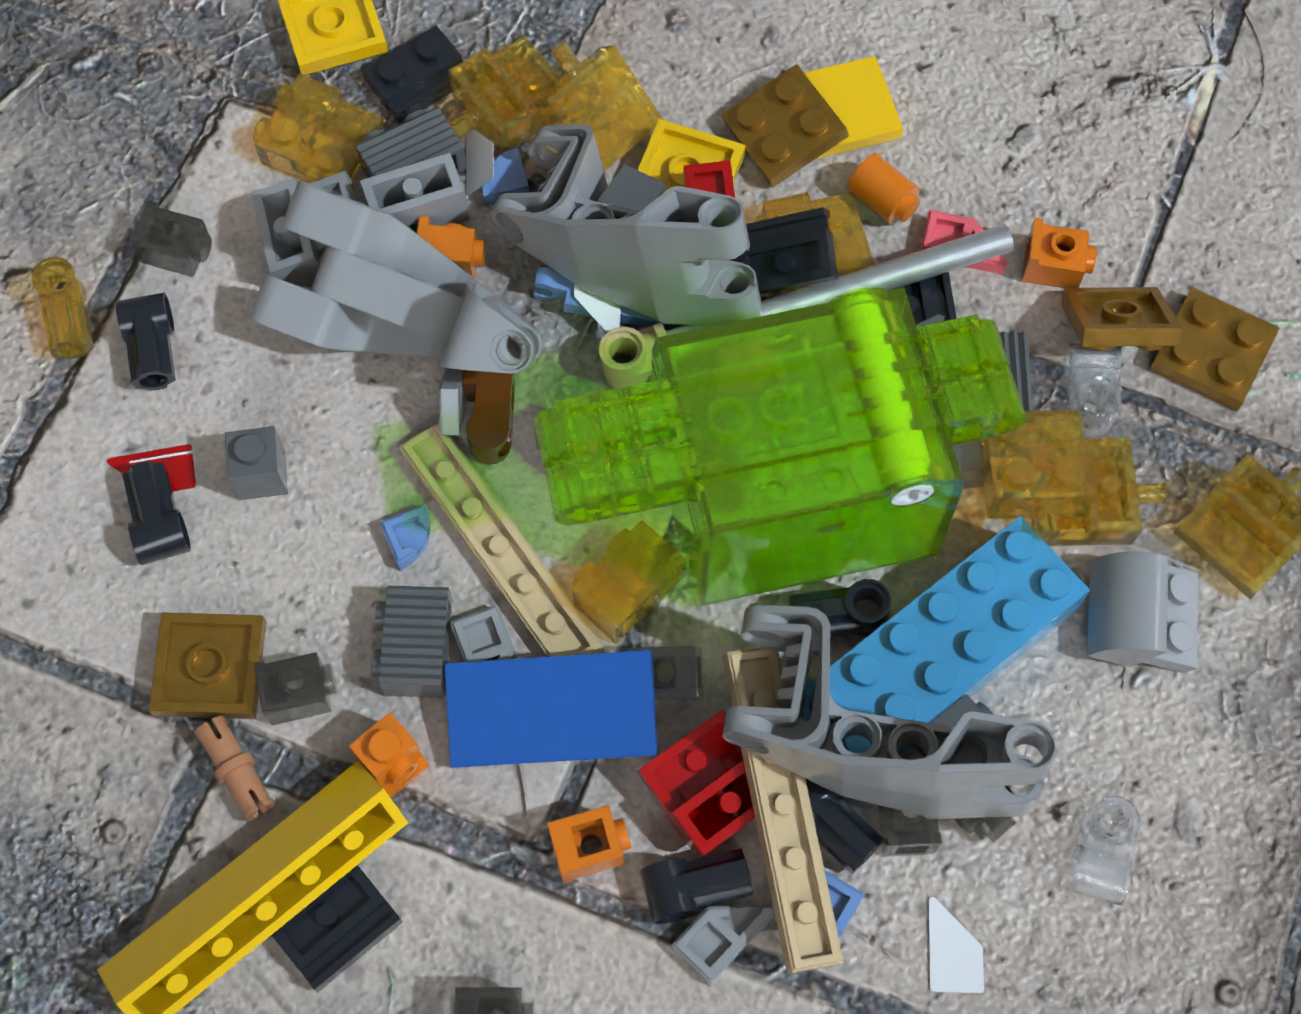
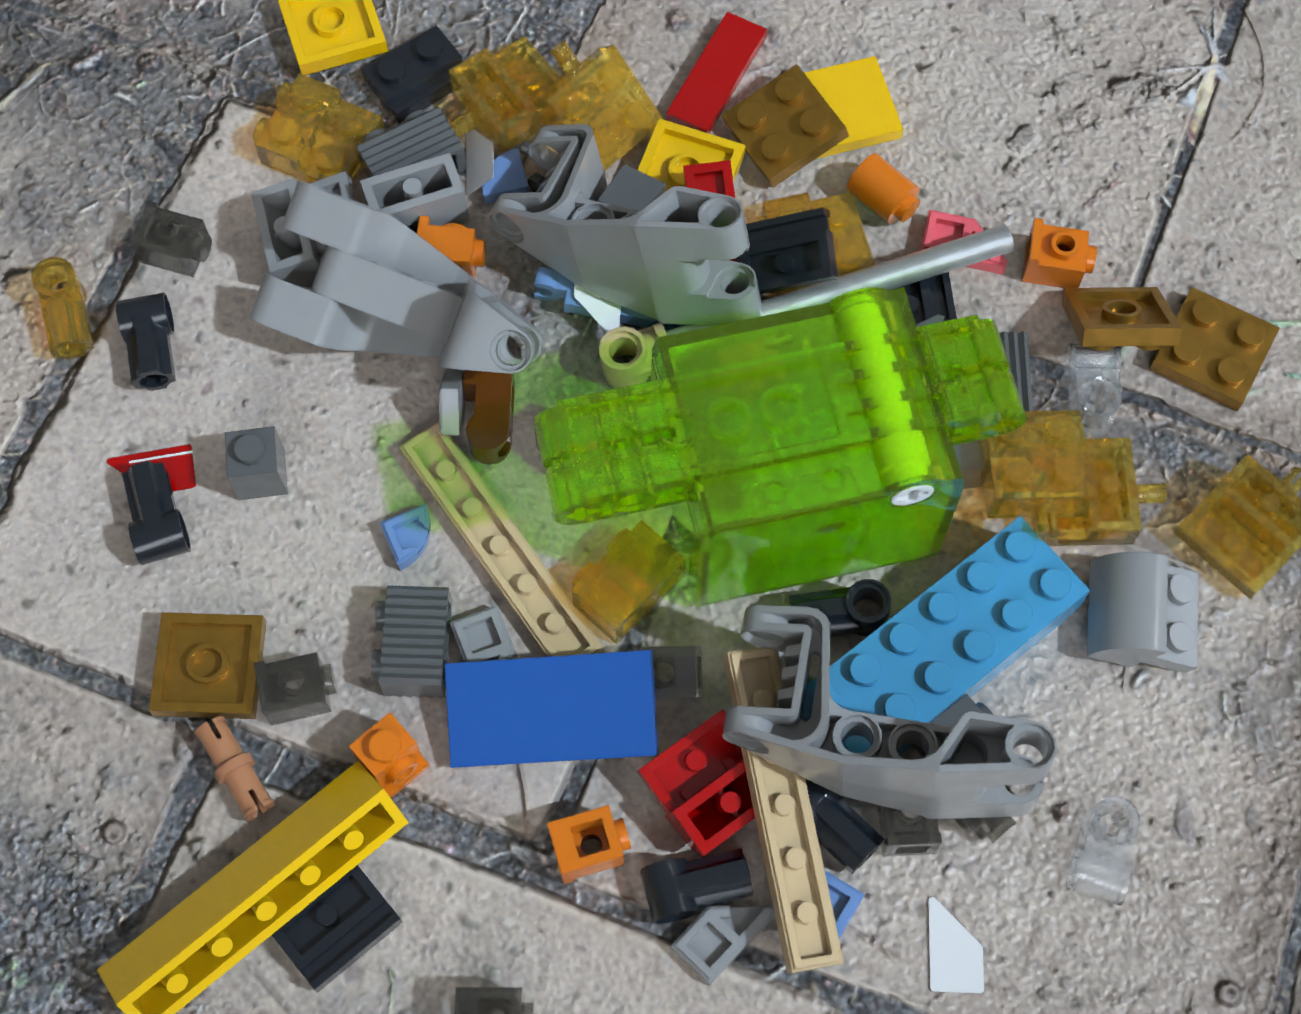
none -> red tile [666,12,767,134]

